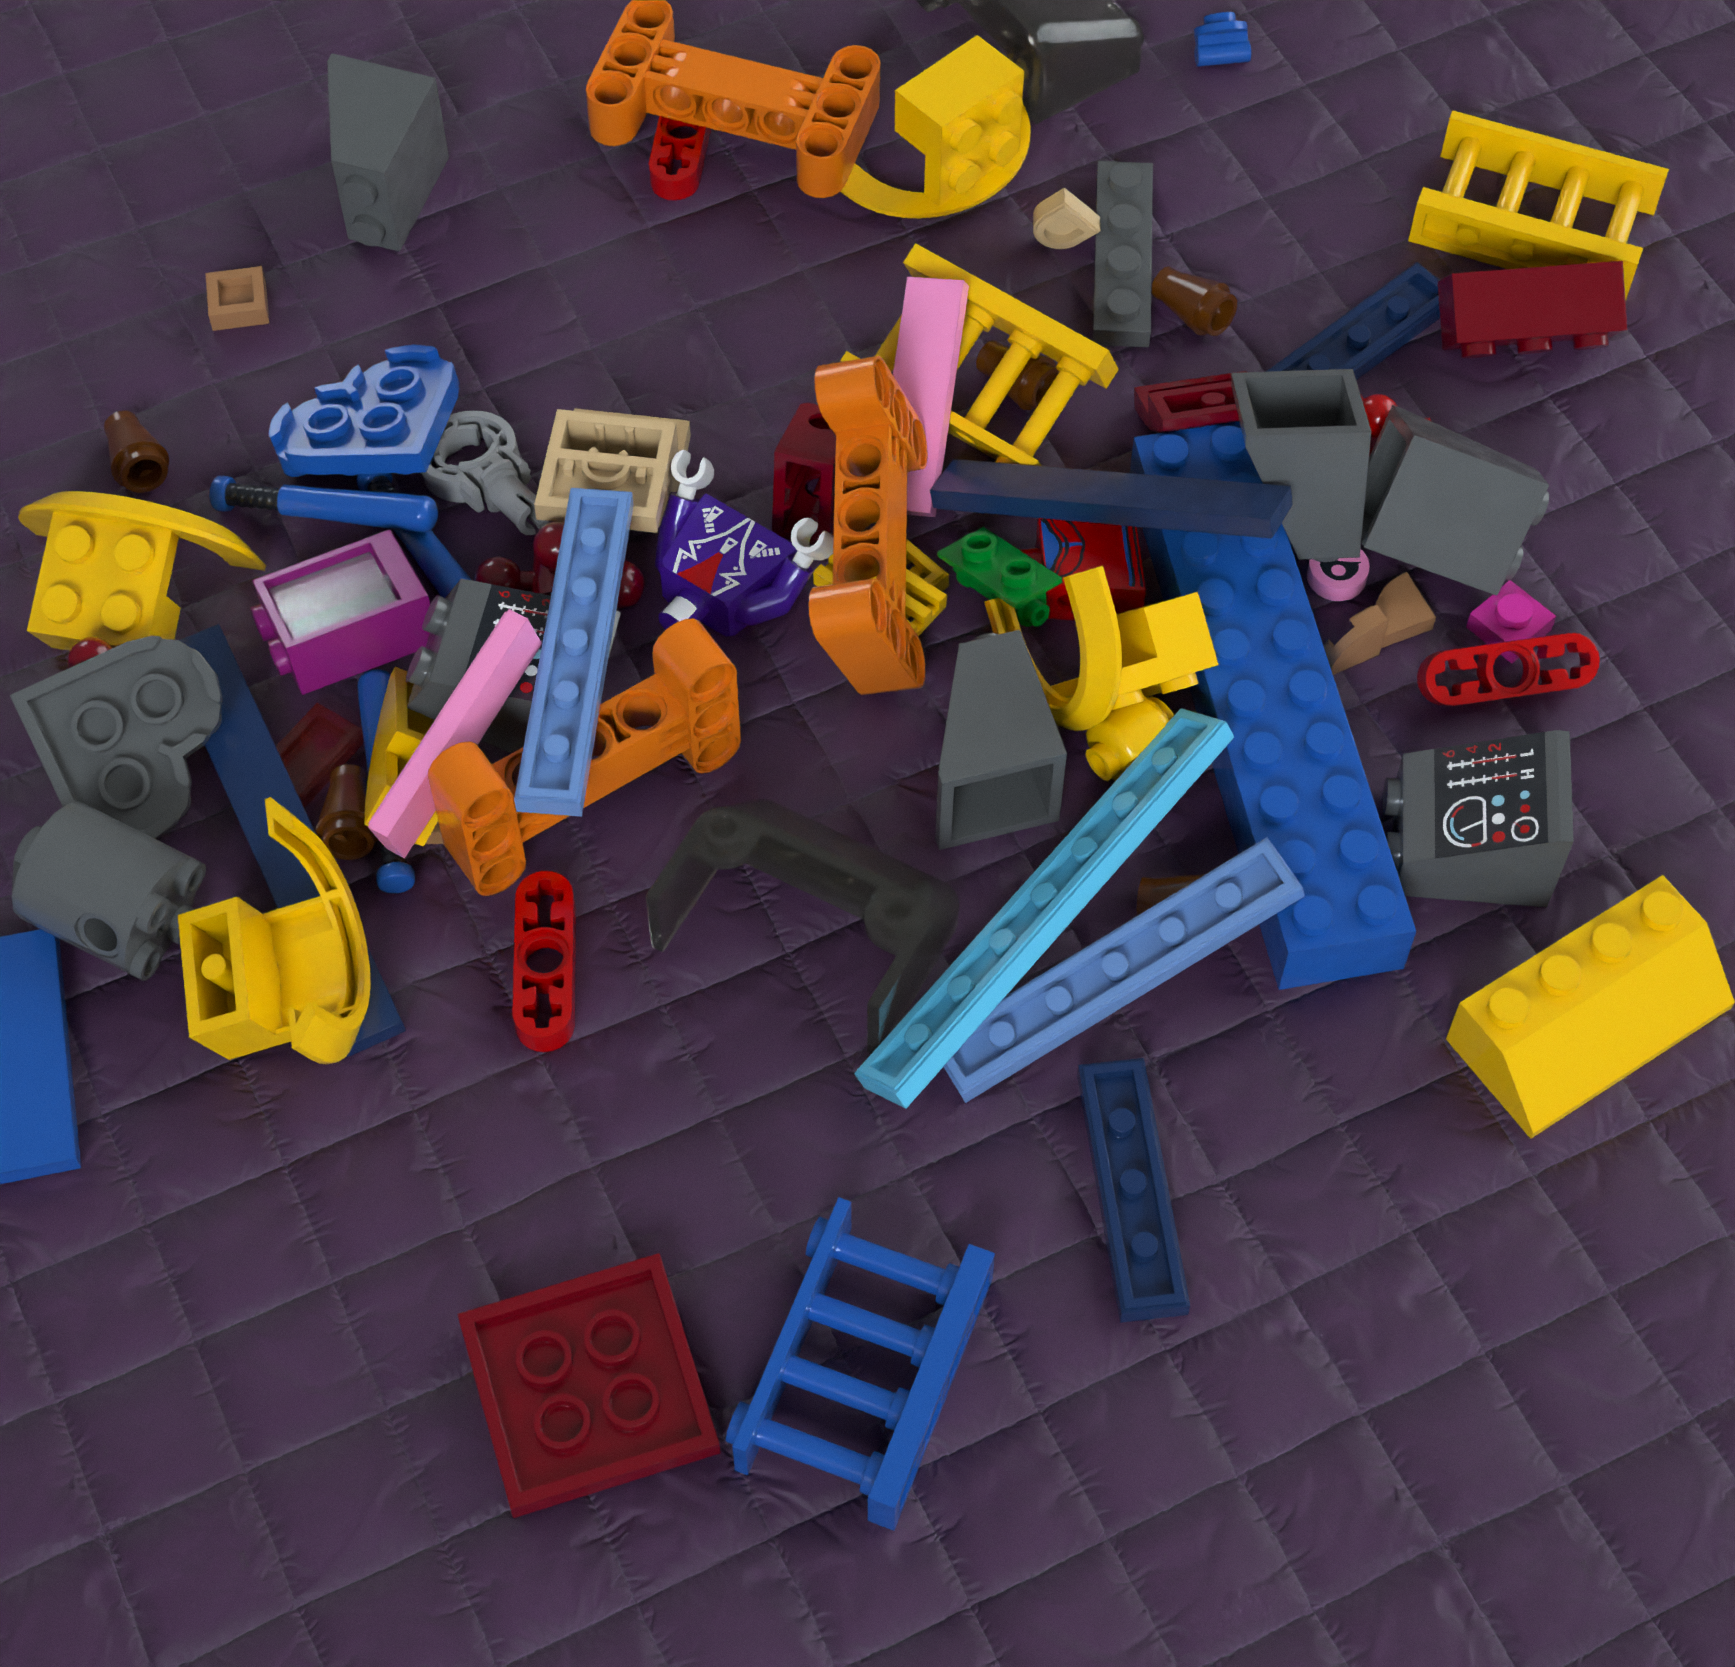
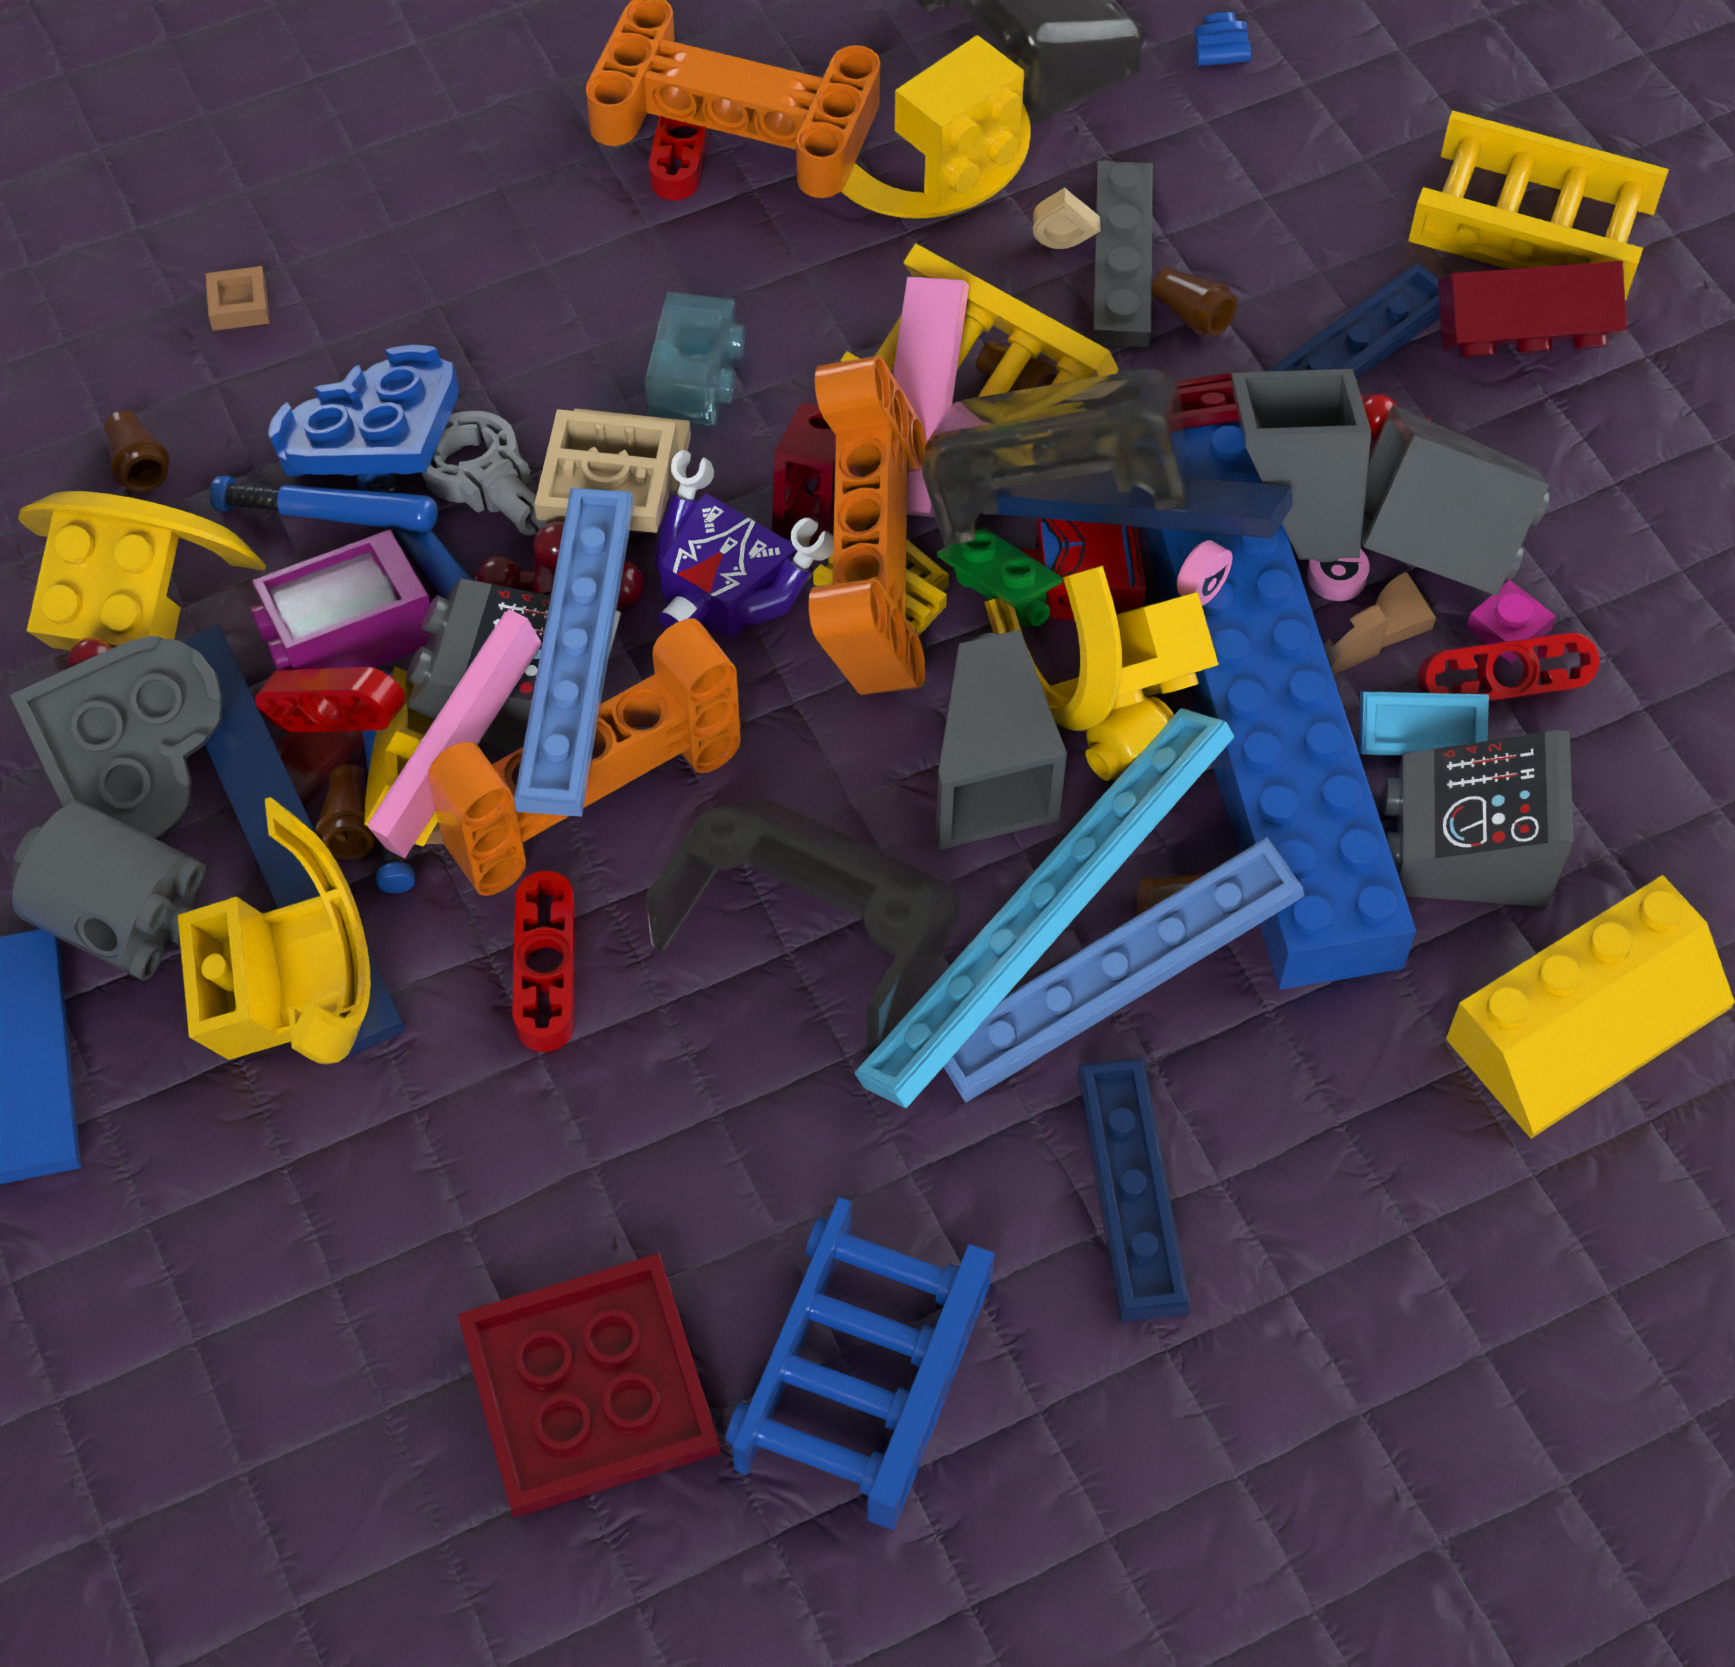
dark grey slope [327,53,449,252] -> none
none -> red beam [255,667,406,732]
none -> clear light blue brick [645,291,746,426]
none -> clear smoke windscreen [922,369,1187,545]
none -> bright pink tile [1177,540,1233,606]
none -> medium azure tile [1358,692,1489,755]

